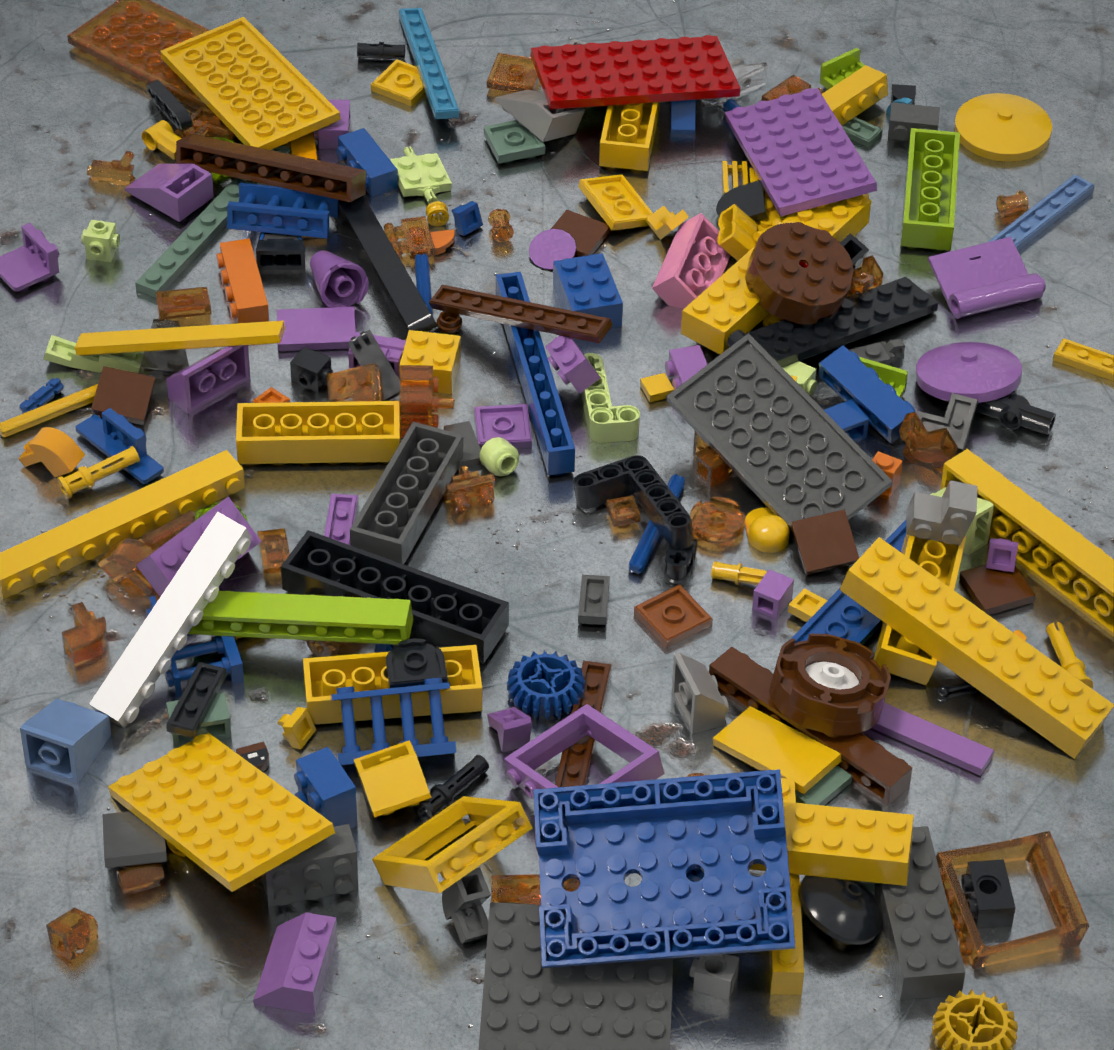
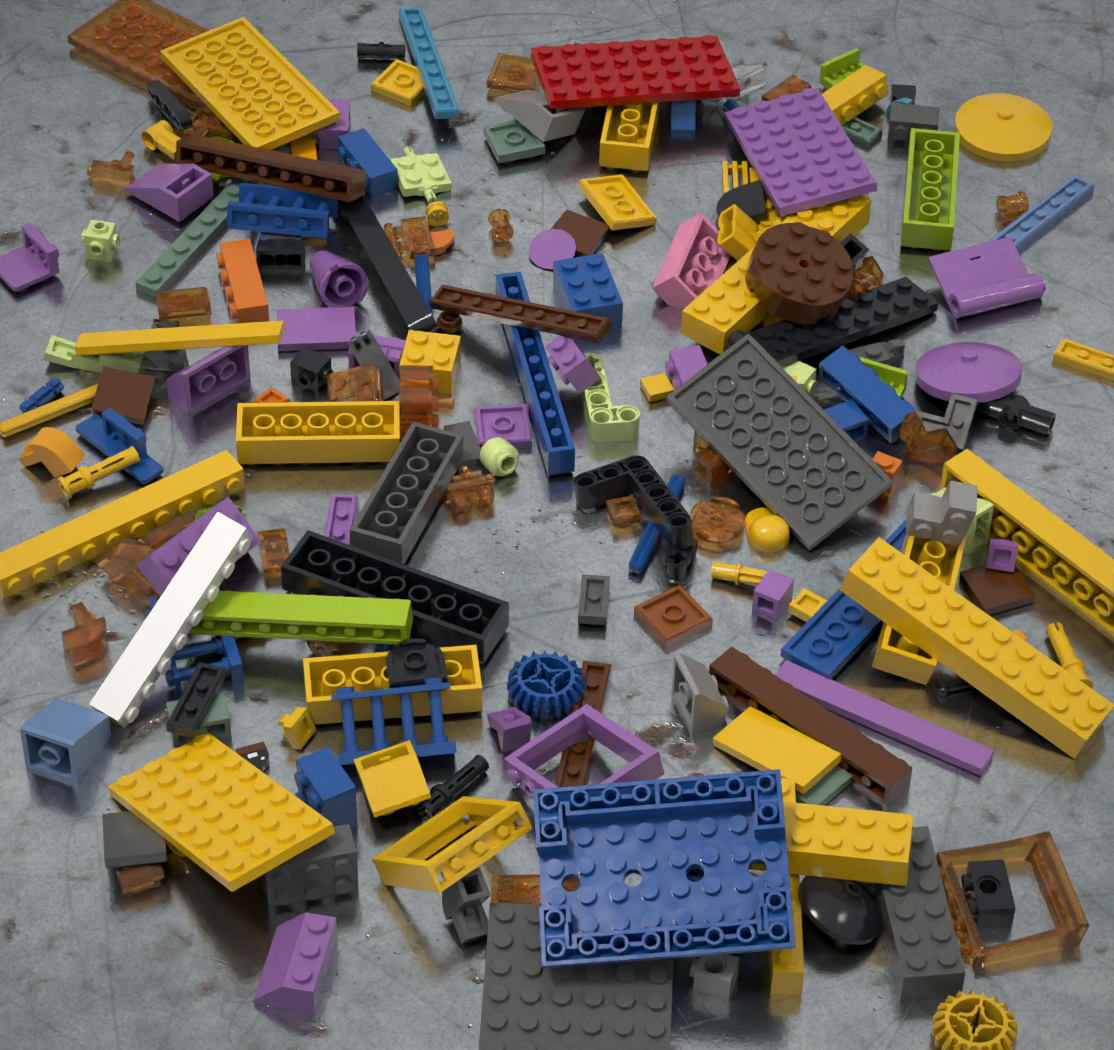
clear orange brick [46,908,99,960] -> none
blue tile [451,201,483,236] -> none
yellow bracket [646,206,689,240] -> none
reddish brown piece [769,634,891,737] -> none
reddish brown tile [791,509,859,575] -> none

